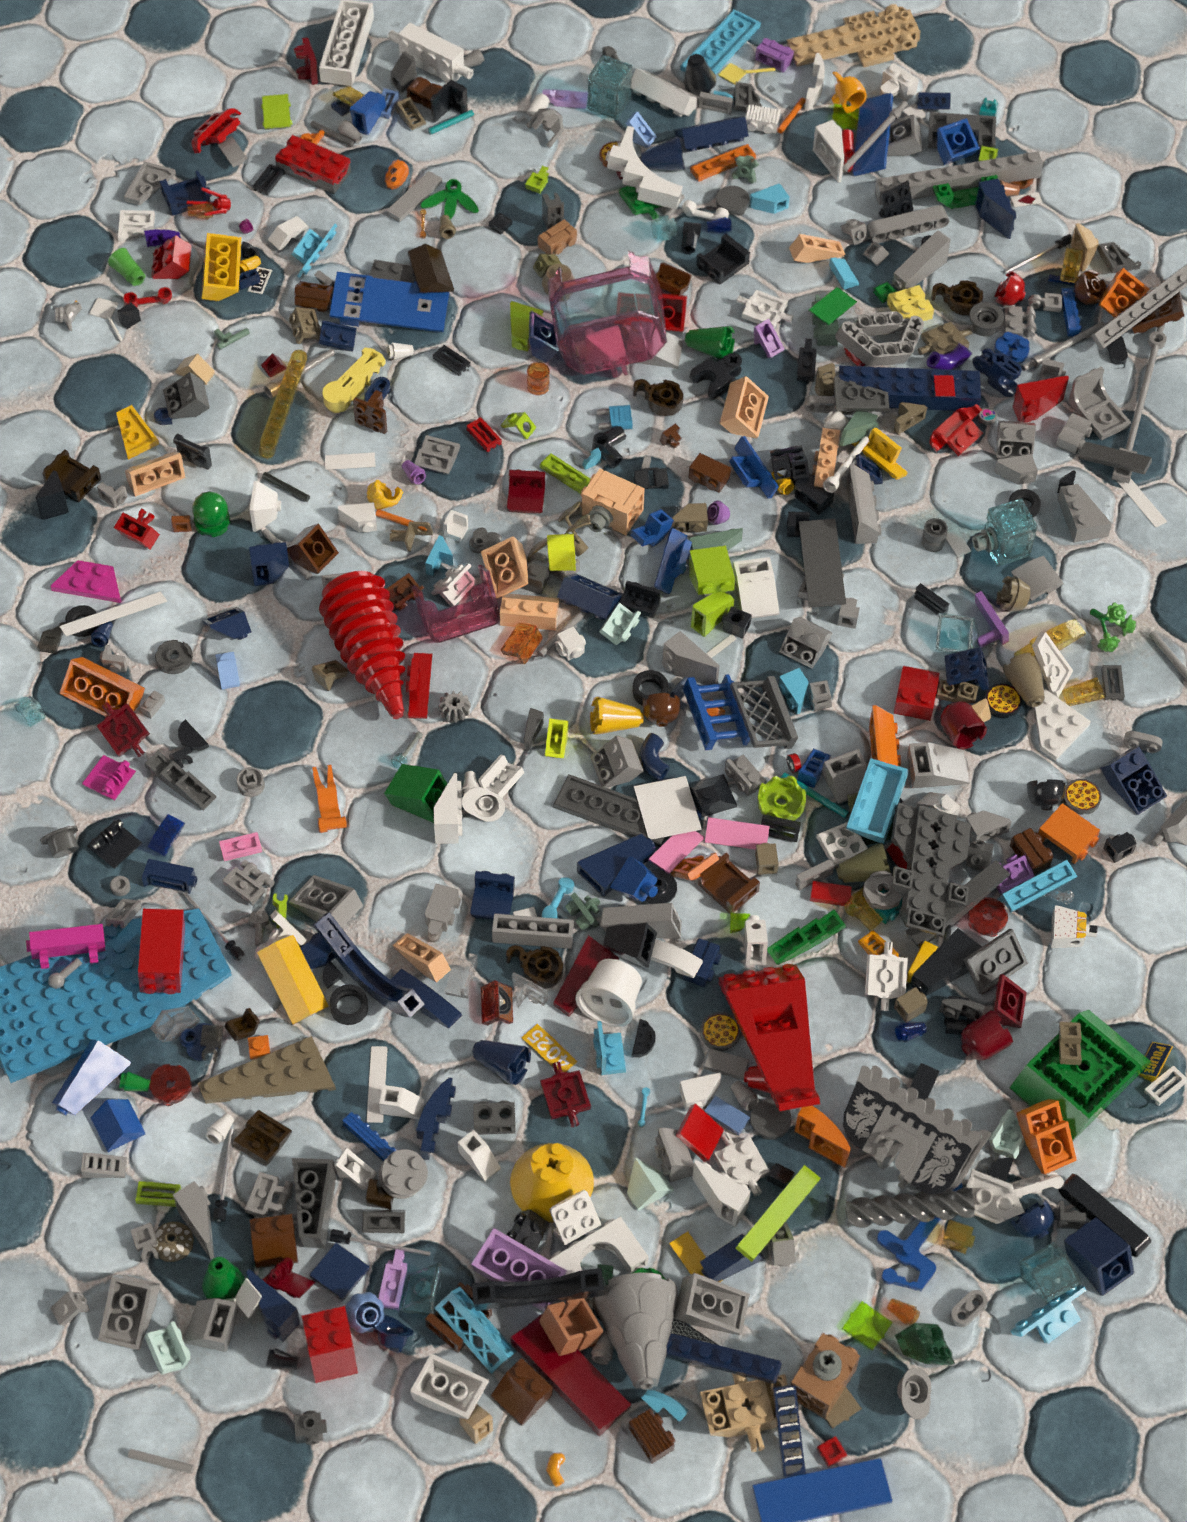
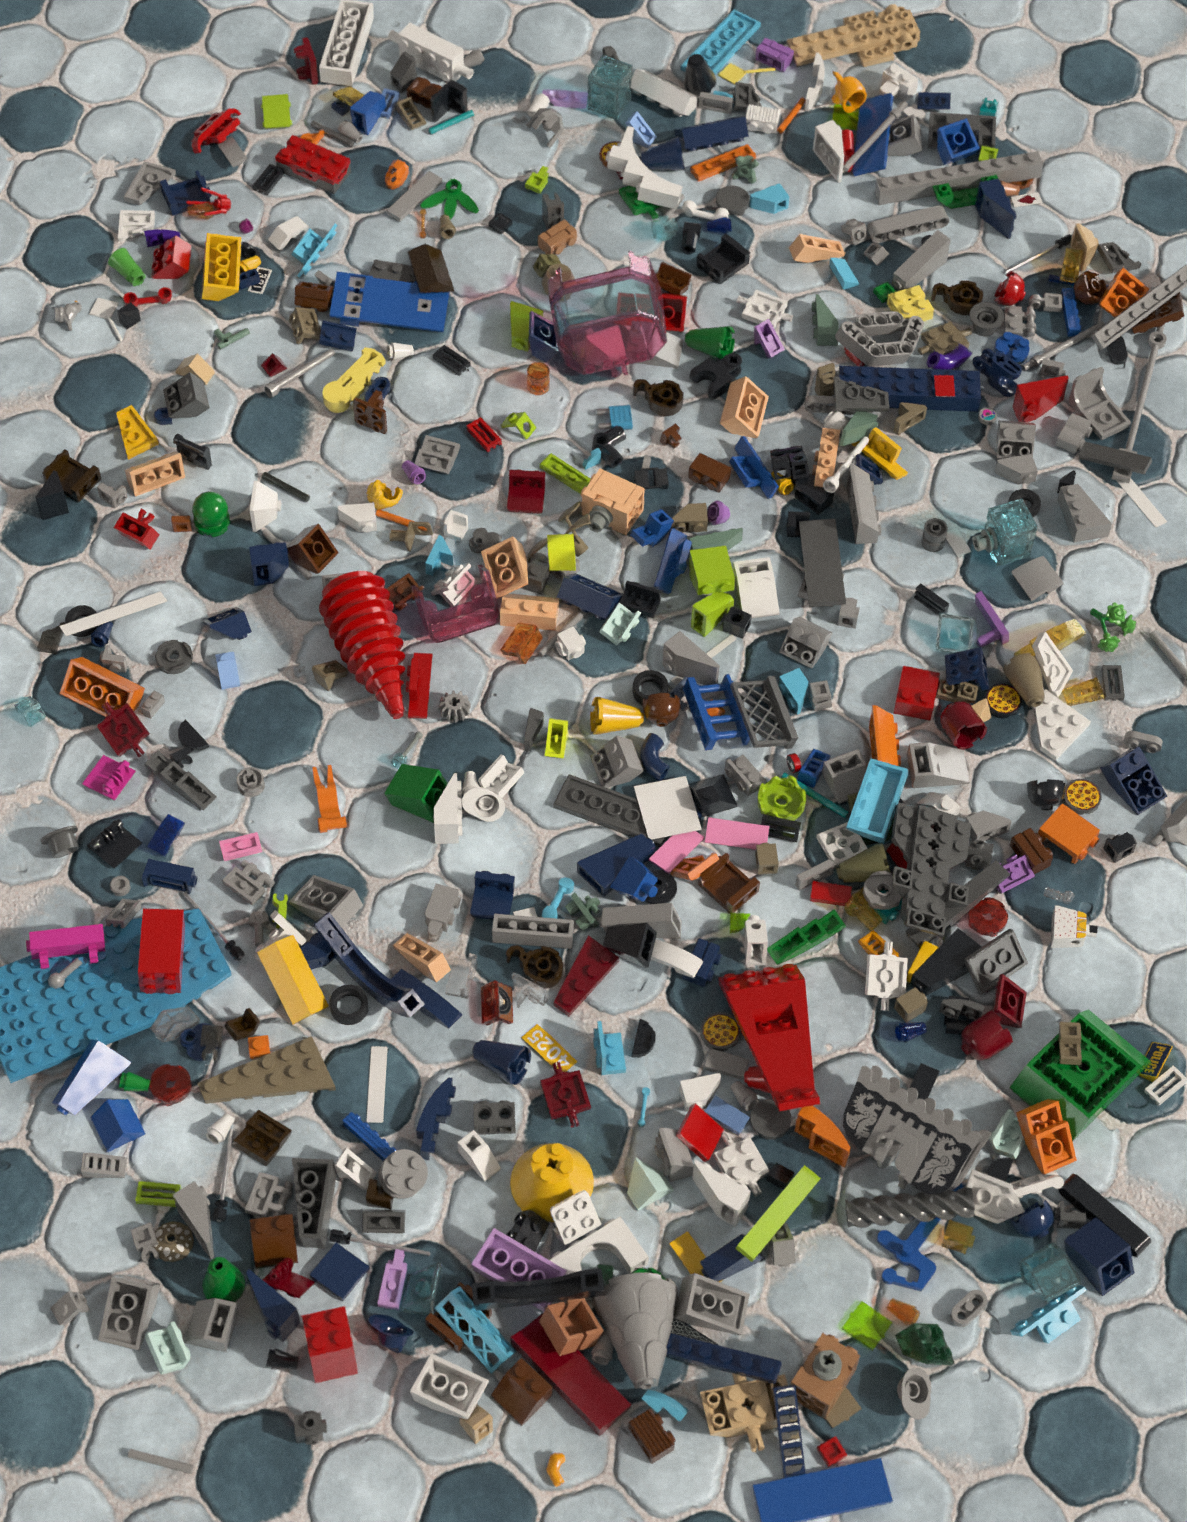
dark pink wing [51,560,121,603] -> none
white piece [224,1279,262,1318] -> none
clear yellow beam [259,350,307,459] -> none
black tile [323,961,343,989] -> none
white sticker [325,452,376,470] -> none
medium blue plant [345,1292,384,1333] -> none
white slope [379,1085,425,1120] -> none
white piece [576,959,642,1027] -> none
black hinge [797,338,817,382] -> none
green piece [808,287,857,326] -> none
black hinge [879,180,913,218] -> none
red plate [930,404,983,456] -> none
dark tan cone [996,576,1030,612] -> none
medium azure fence [996,860,1077,913] -> none

